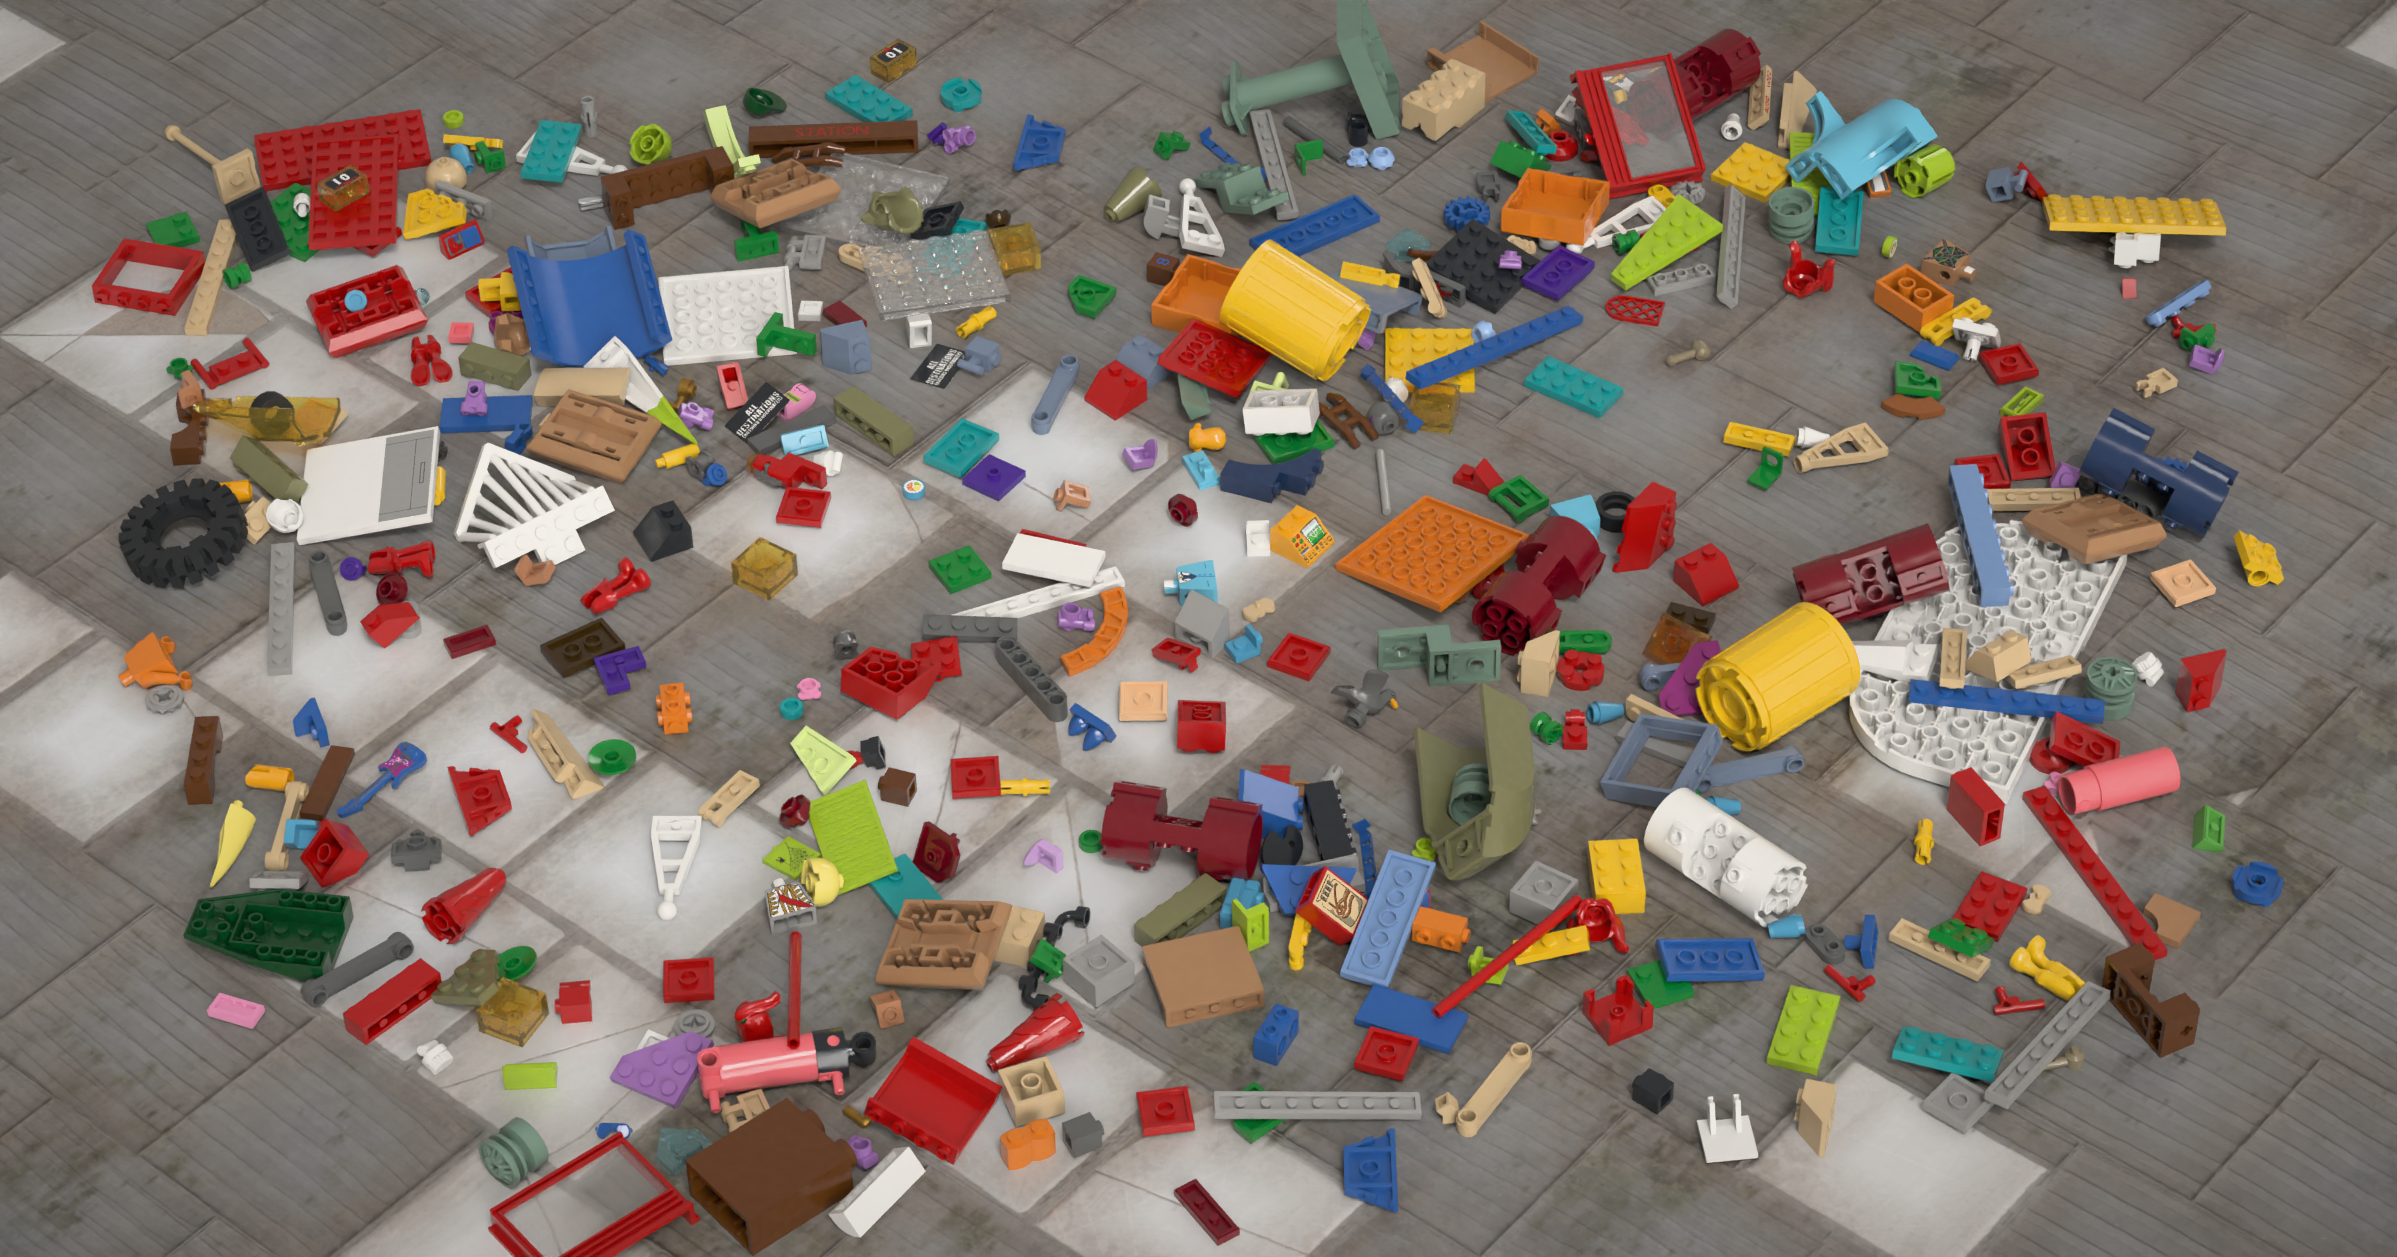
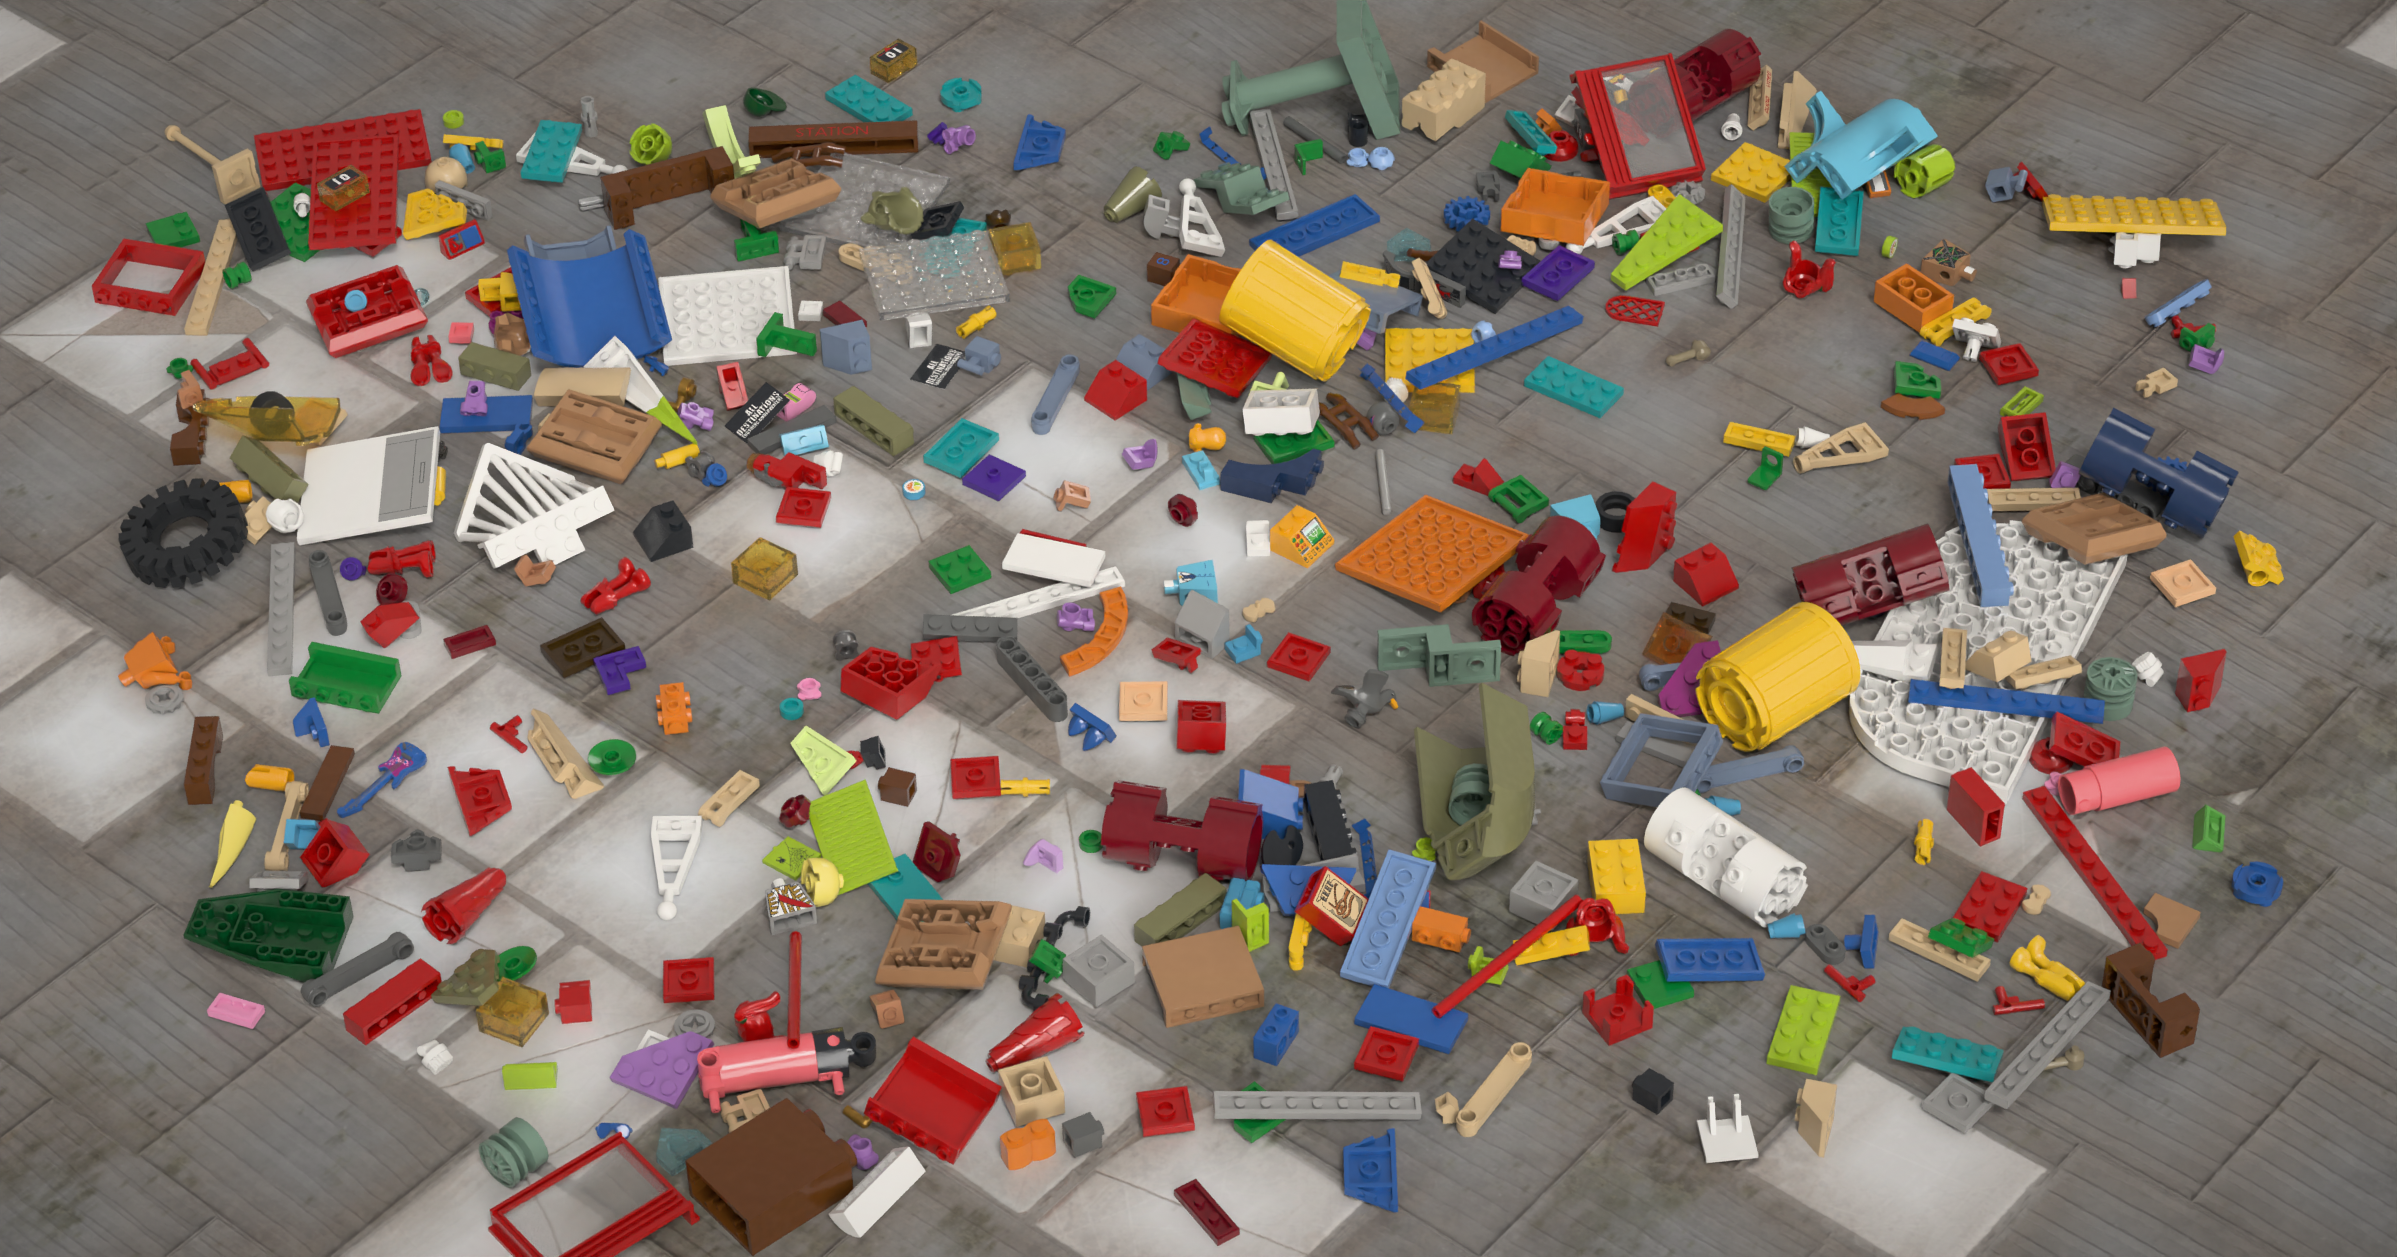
none -> green panel [289,642,402,714]

